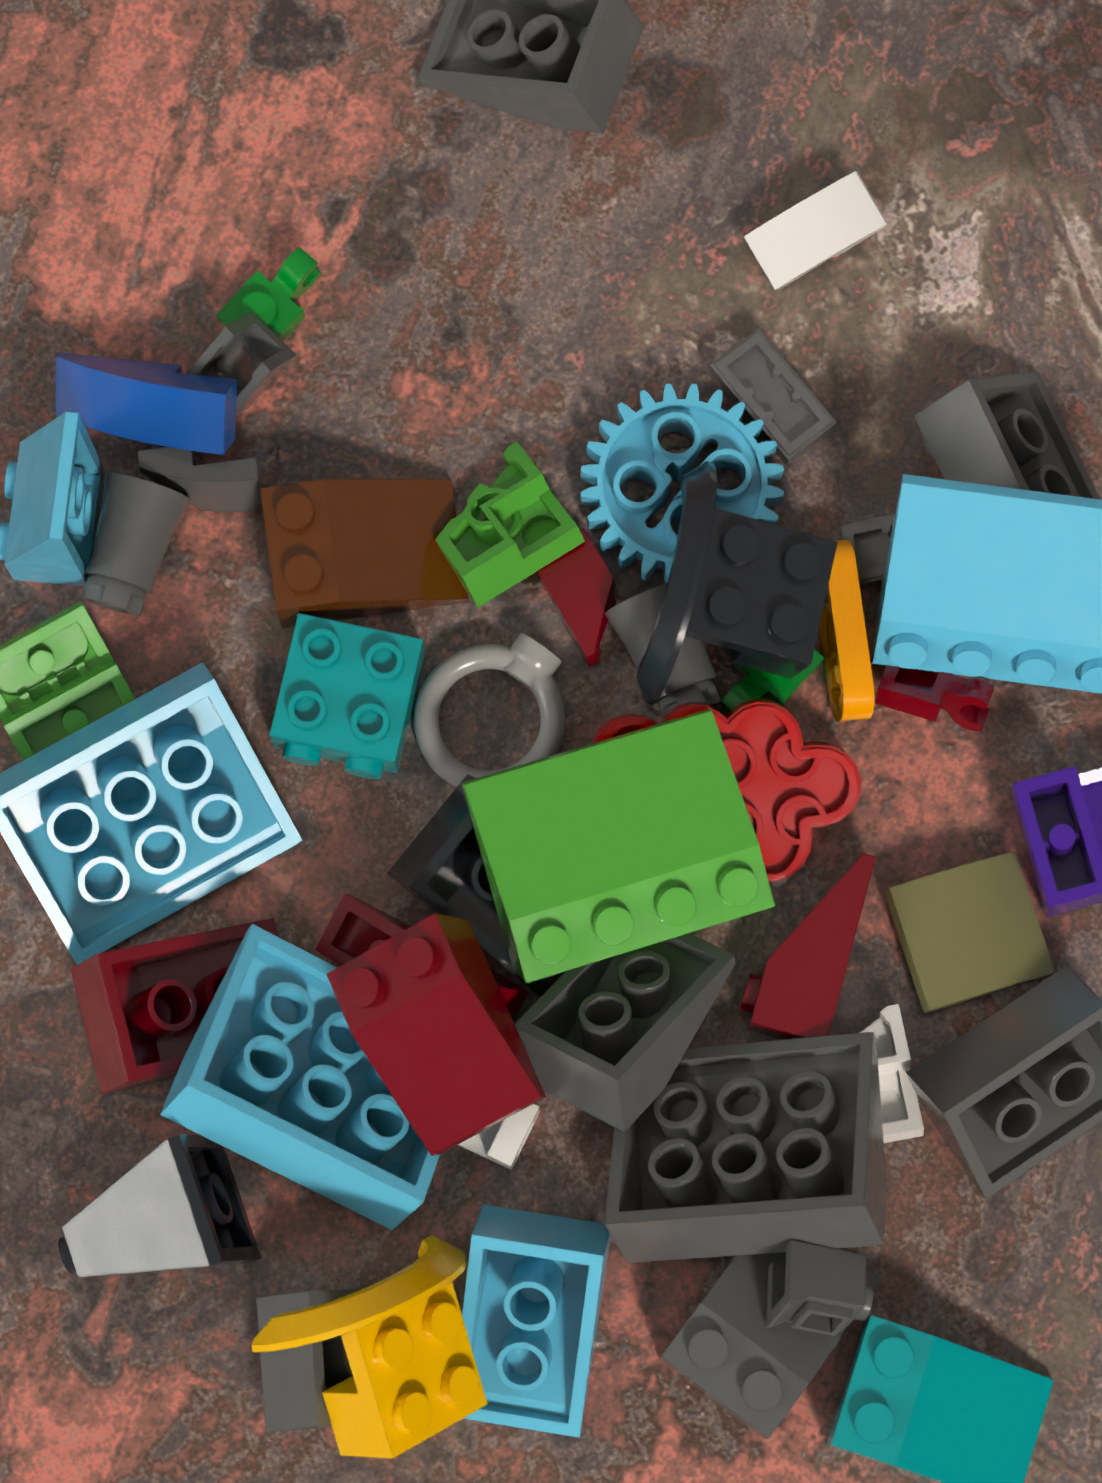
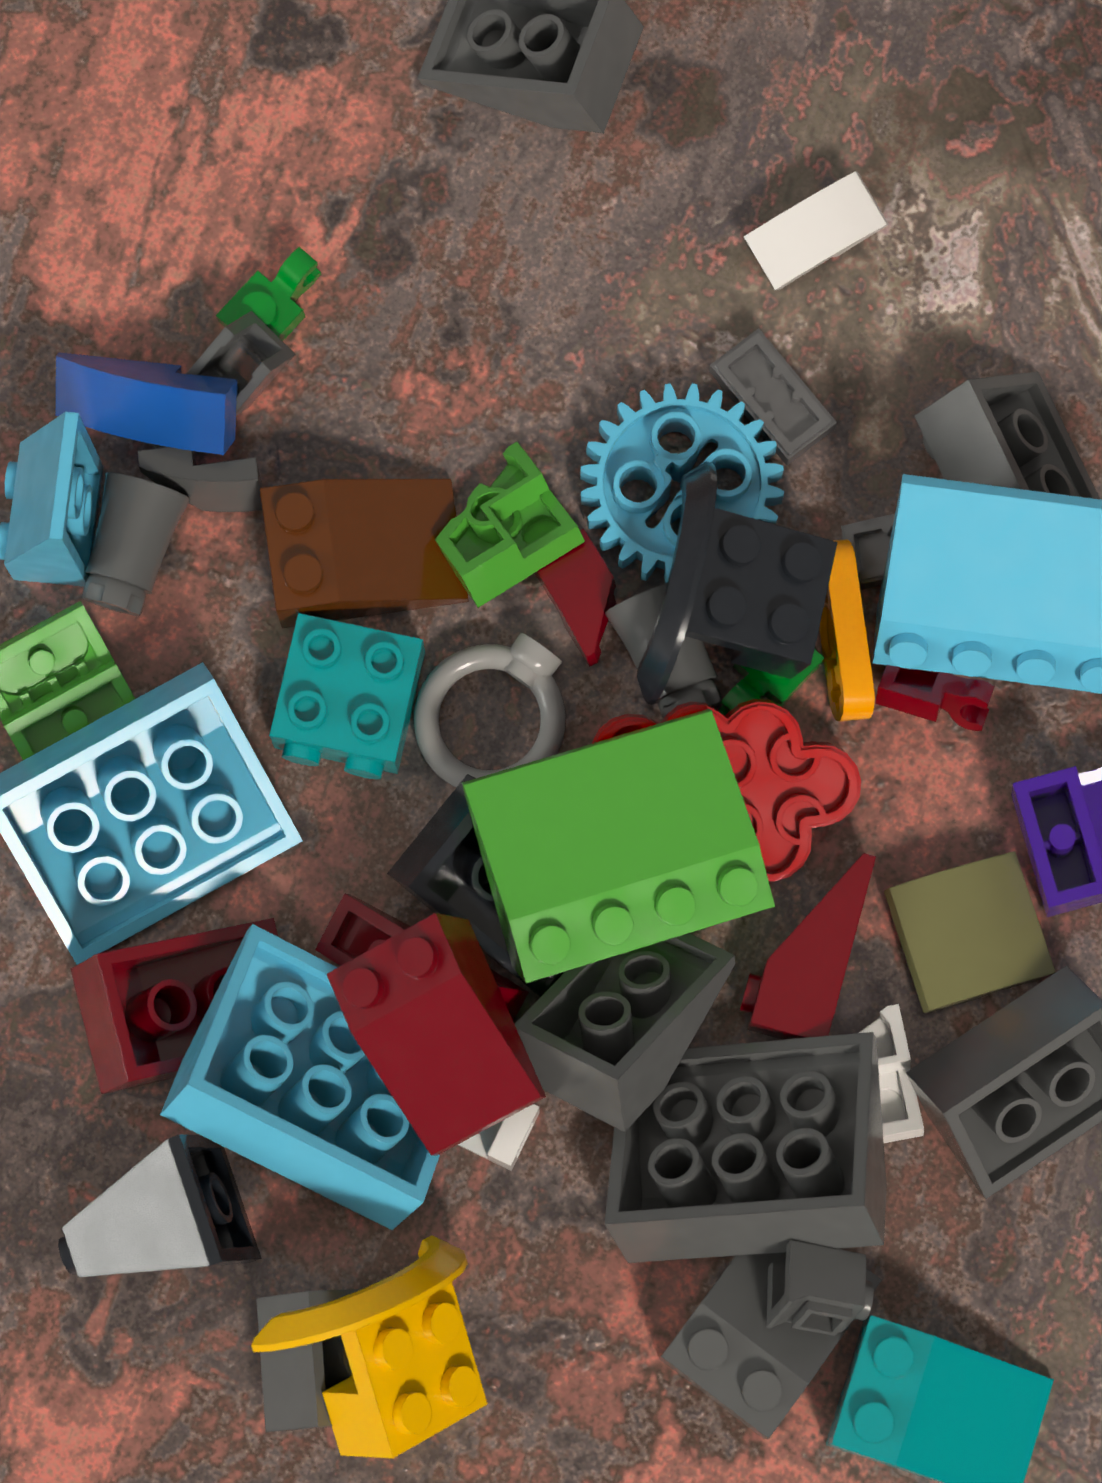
medium azure slope [462,1204,611,1438] -> none

